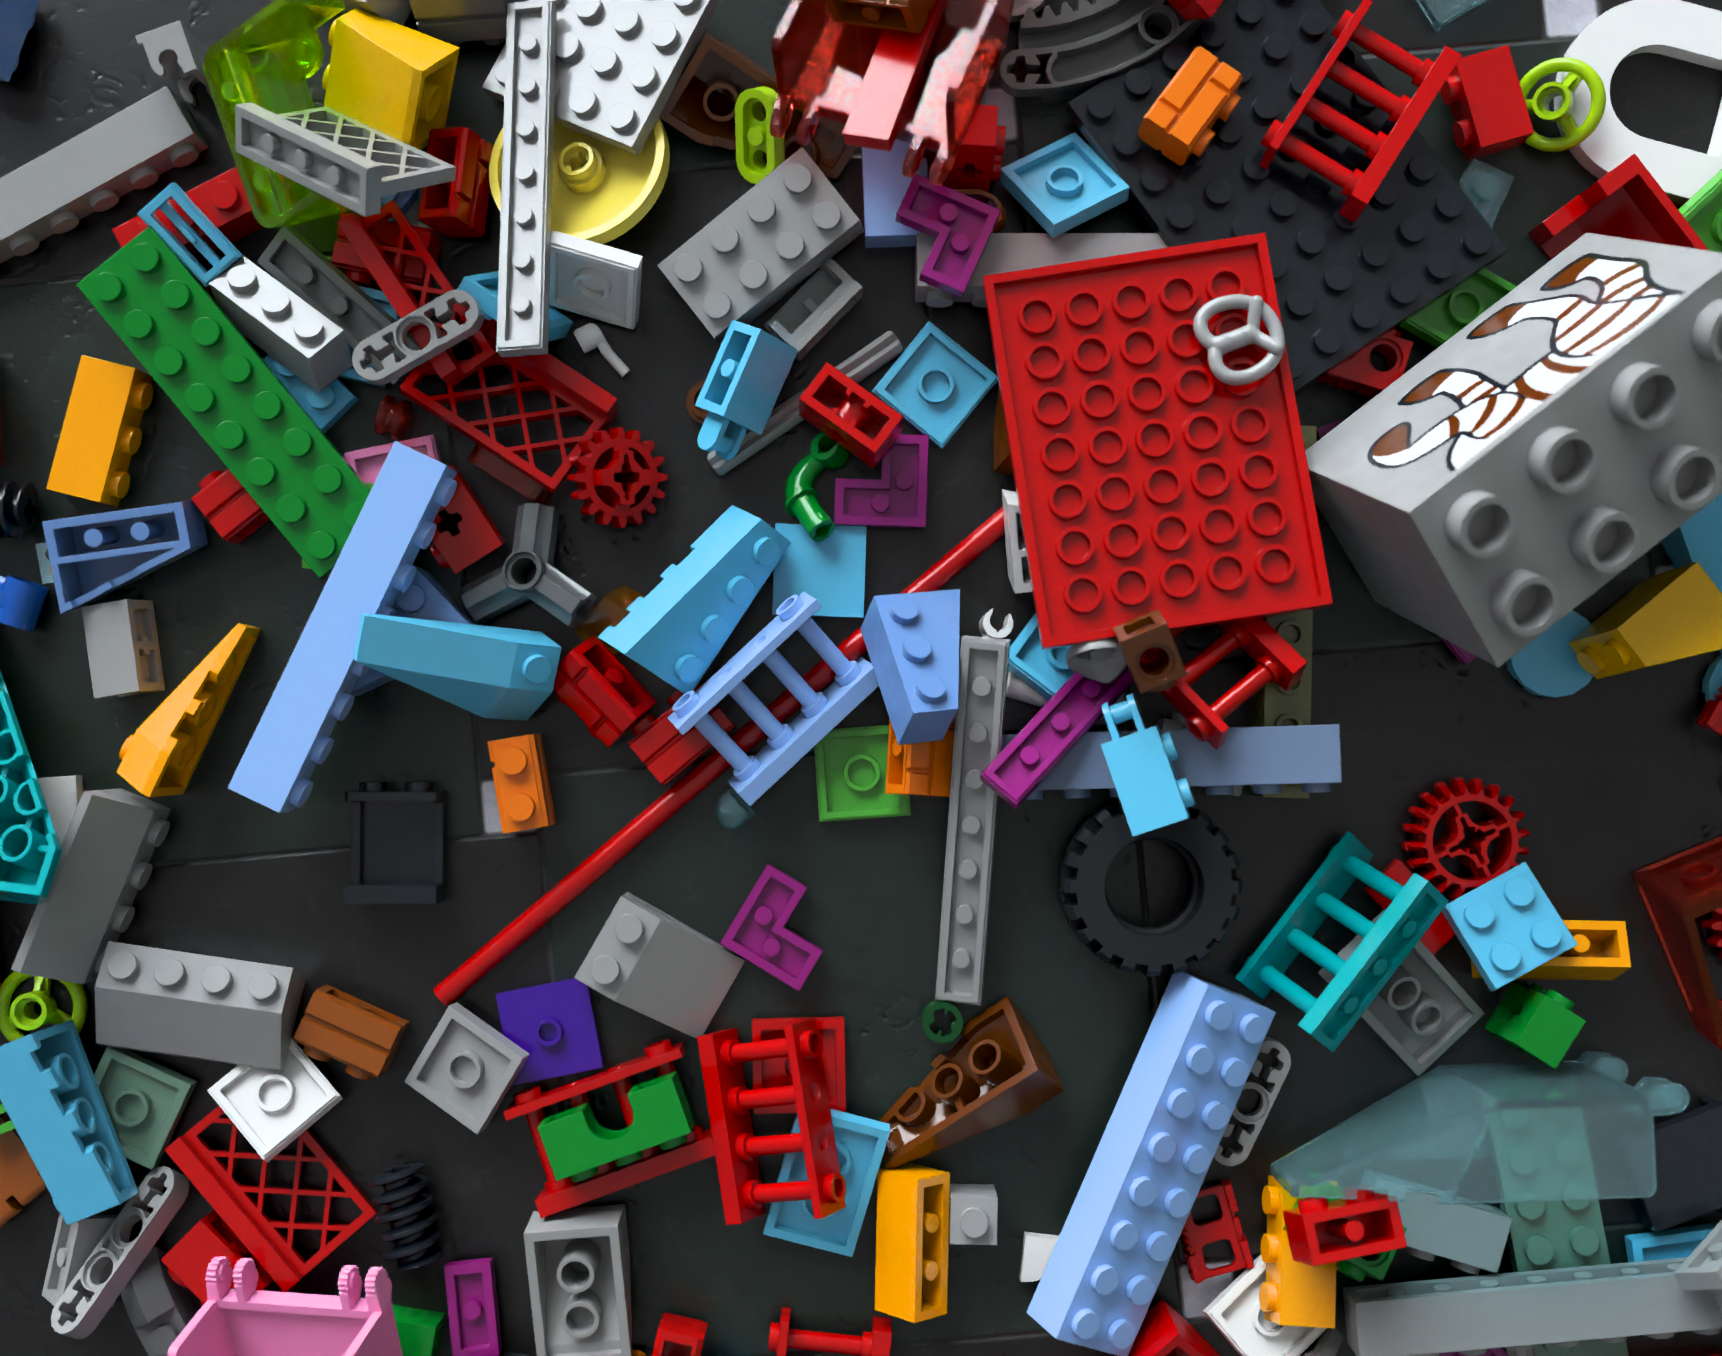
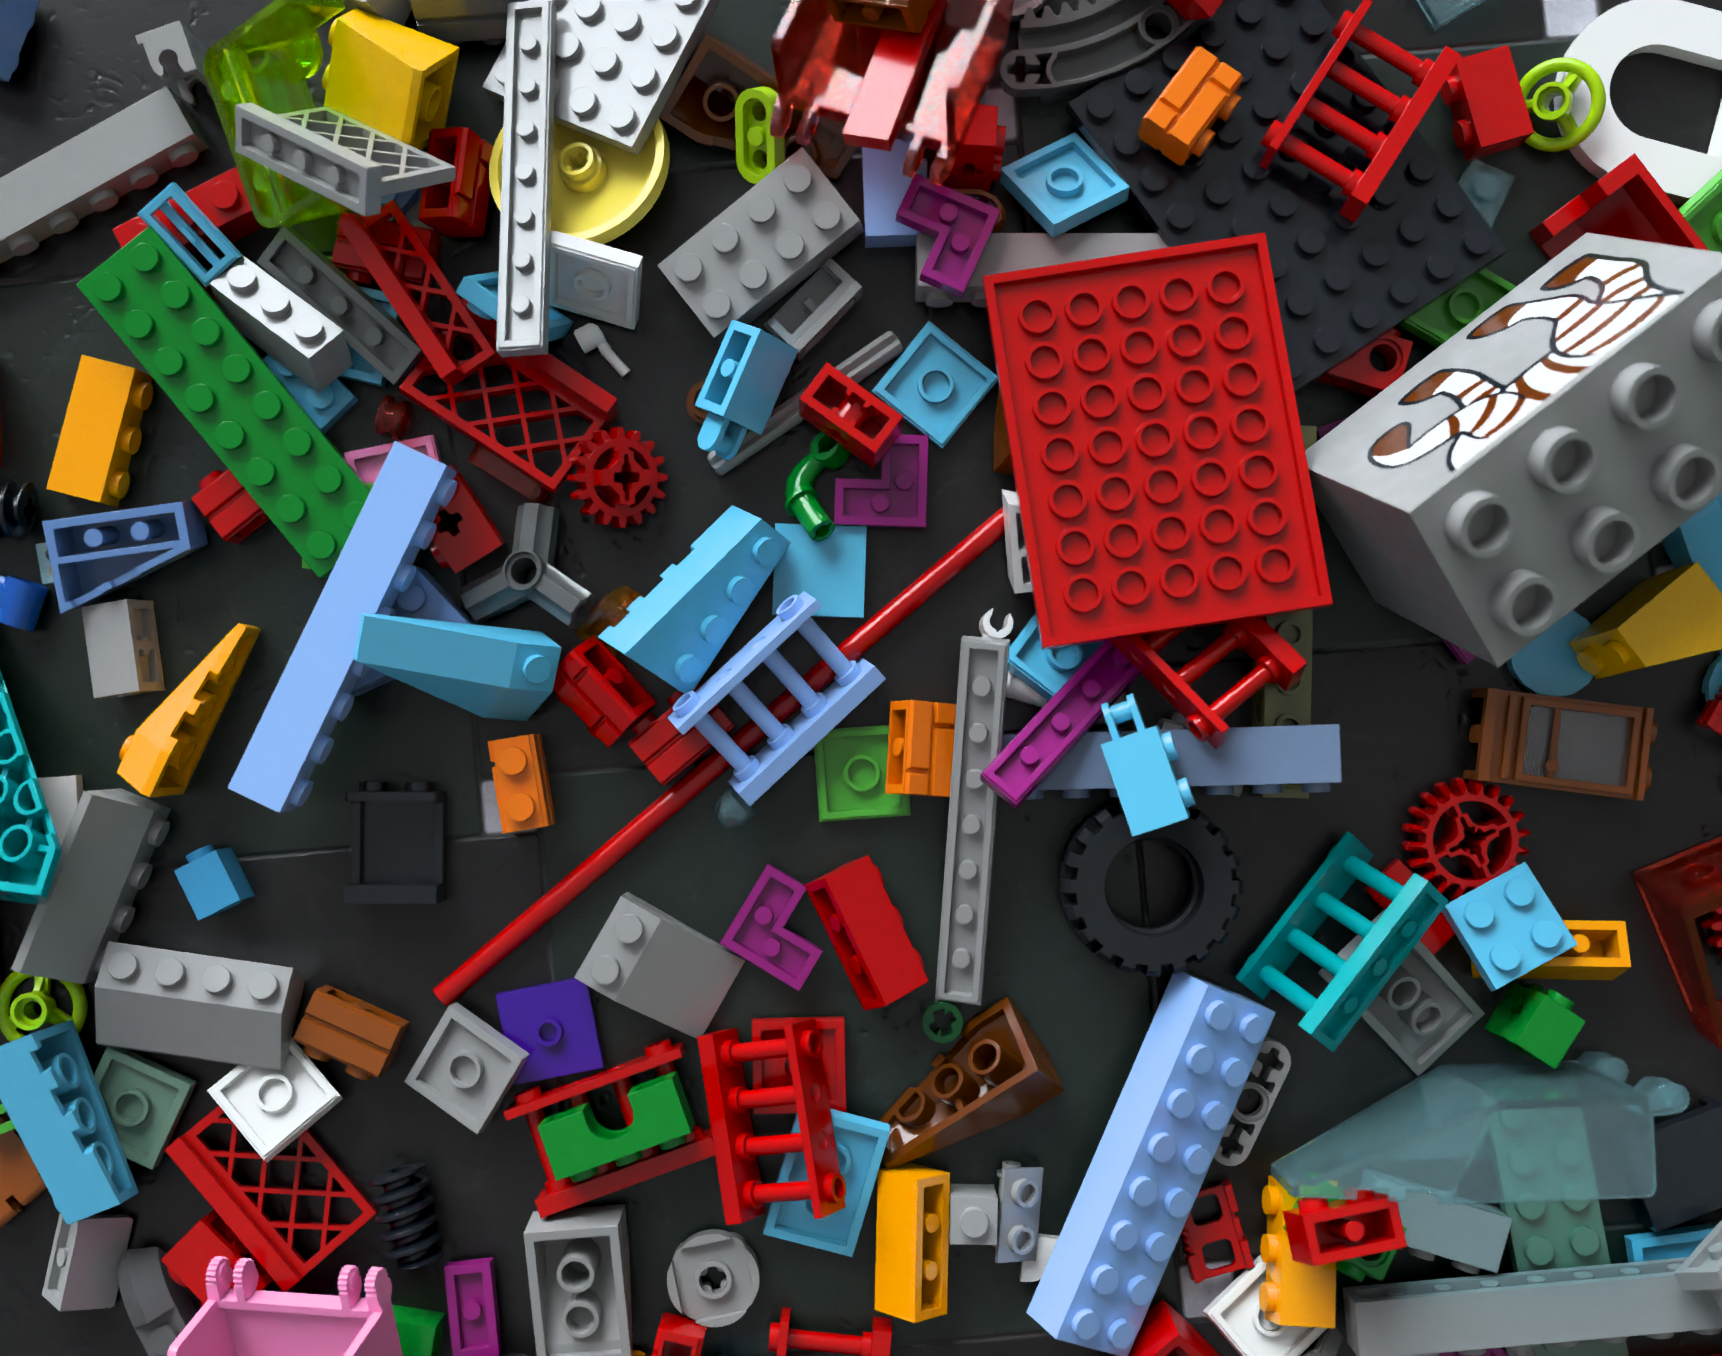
light grey beam [51,1166,189,1340] -> none
light grey beam [352,290,484,385] -> none
medium blue wedge [860,589,960,745] -> none
light grey piece [1066,638,1127,684] -> none
reddish brown brick [1112,609,1187,694] -> none
light grey piece [1193,294,1285,386] -> none
none -> dark azure brick [174,844,255,921]
none -> light grey plate [667,1229,761,1327]
none -> red brick [804,855,929,1011]
none -> light grey hinge [991,1161,1044,1263]
none -> dark orange door [1463,688,1657,801]

